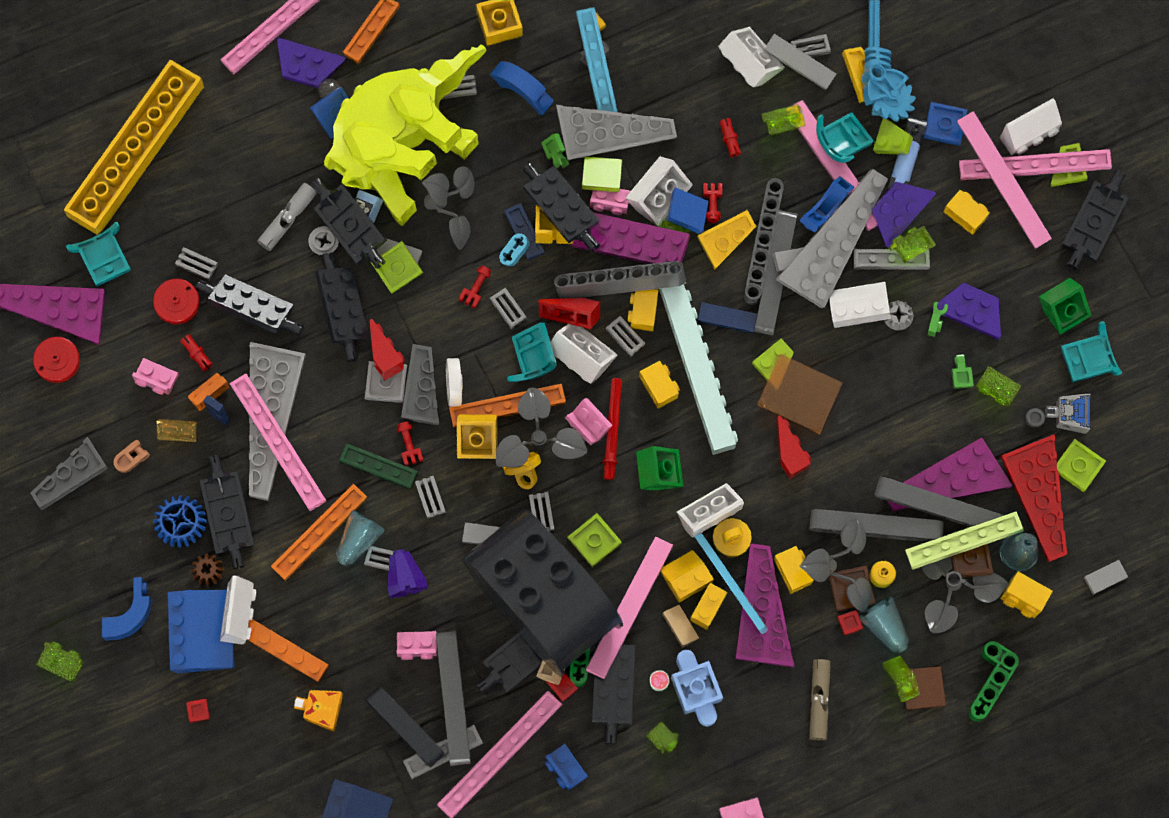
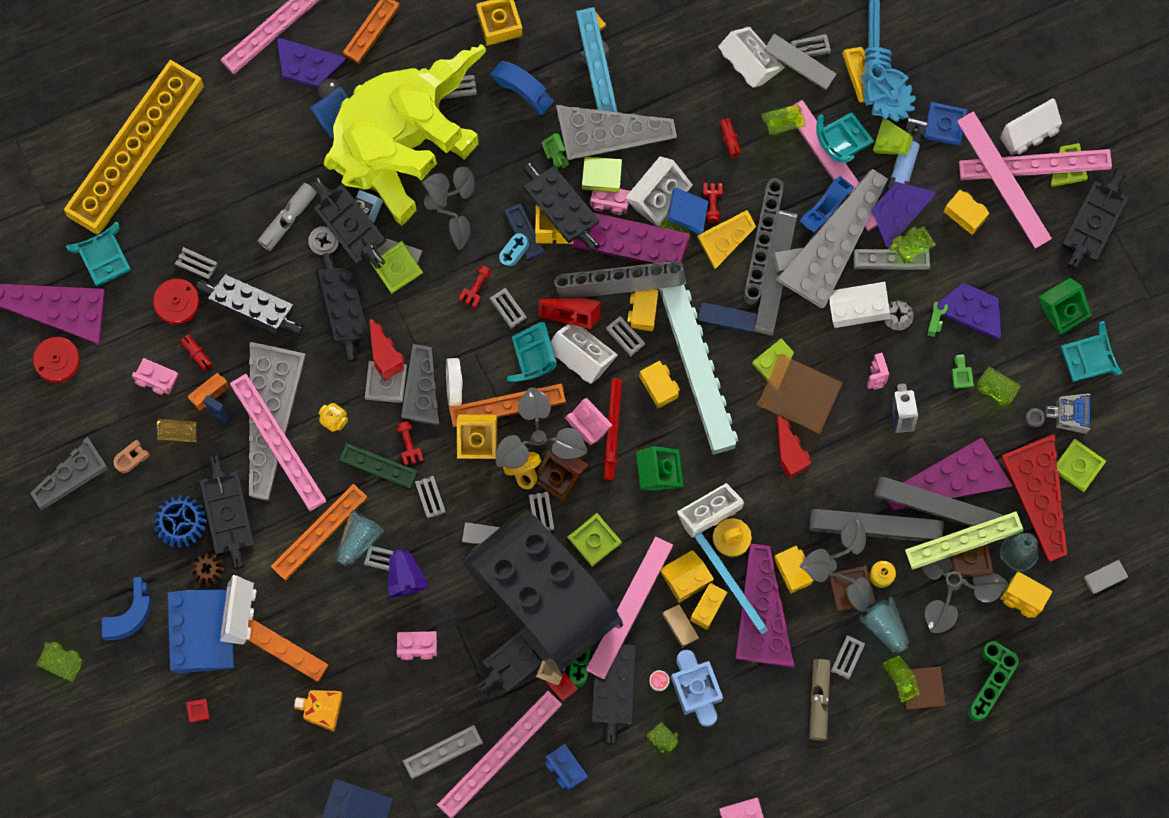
black beam [365,686,445,768] -> none
dark grey beam [436,631,471,766] -> none
red plate [837,610,863,636] -> none
none -> yellow head [318,403,348,431]
none -> reddish brown slope [536,448,588,502]
none -> light grey tile [831,635,865,680]
none -> bright pink bracket [867,353,889,390]
none -> light grey torso [892,384,918,433]

